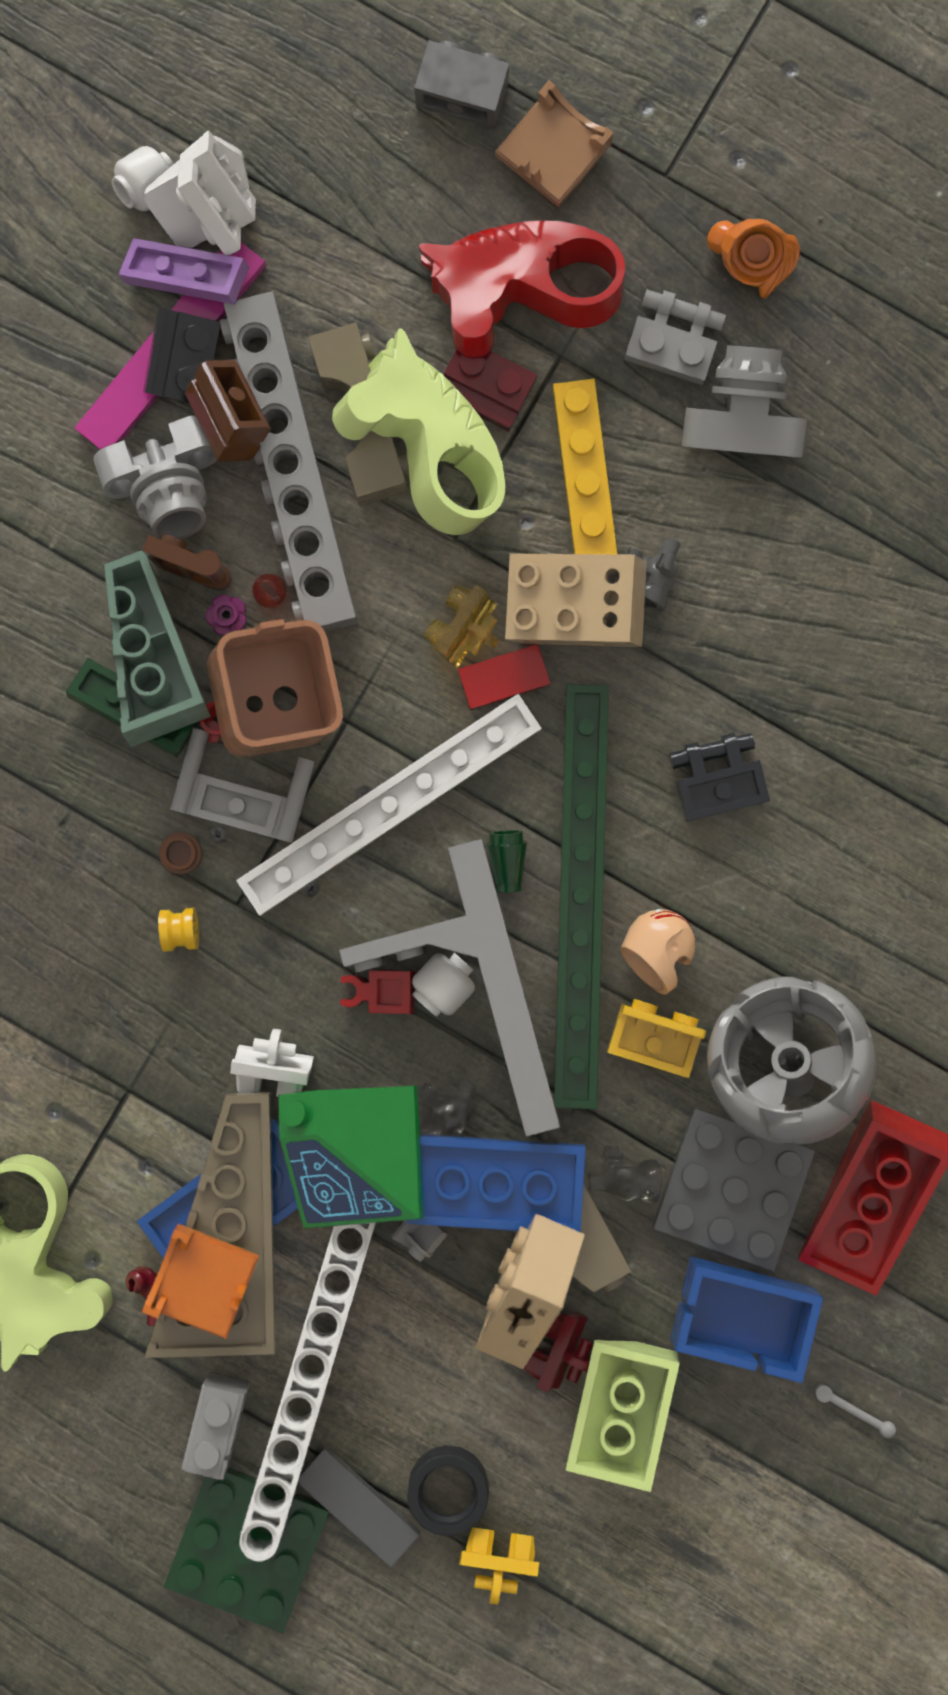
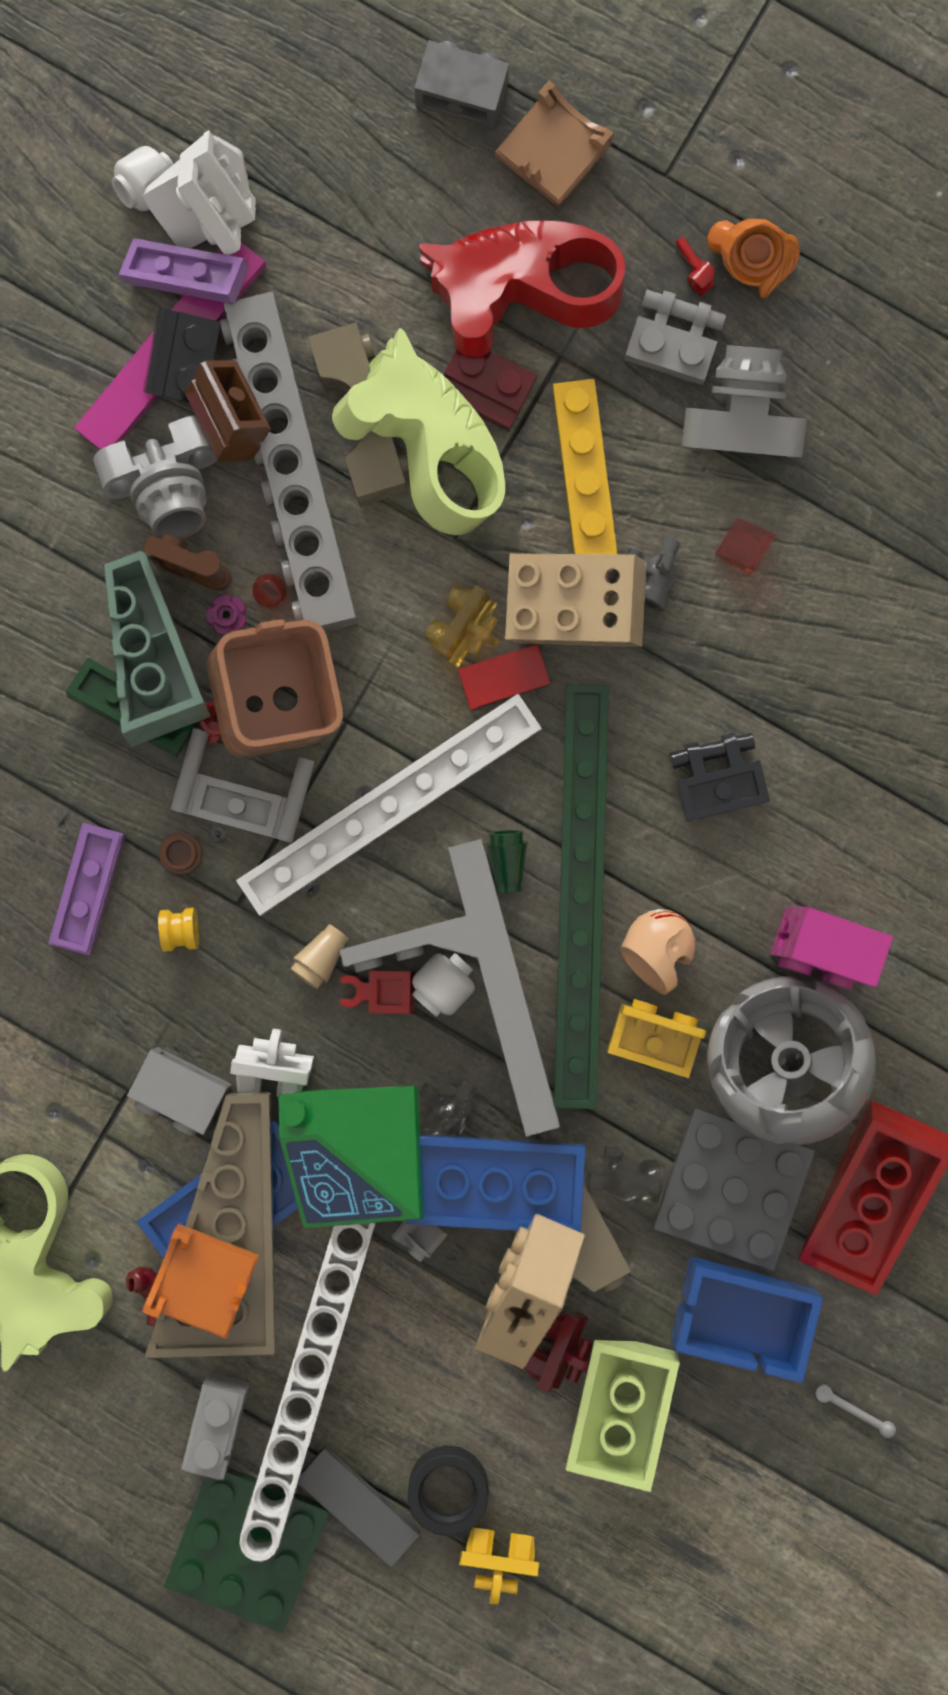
none -> medium lavender tile [48,823,126,955]
none -> light grey brick [127,1047,232,1136]
none -> tan cone [290,924,349,989]
none -> red hand [676,237,715,296]
none -> clear red slope [715,518,776,576]
none -> dark pink piece [770,907,893,990]

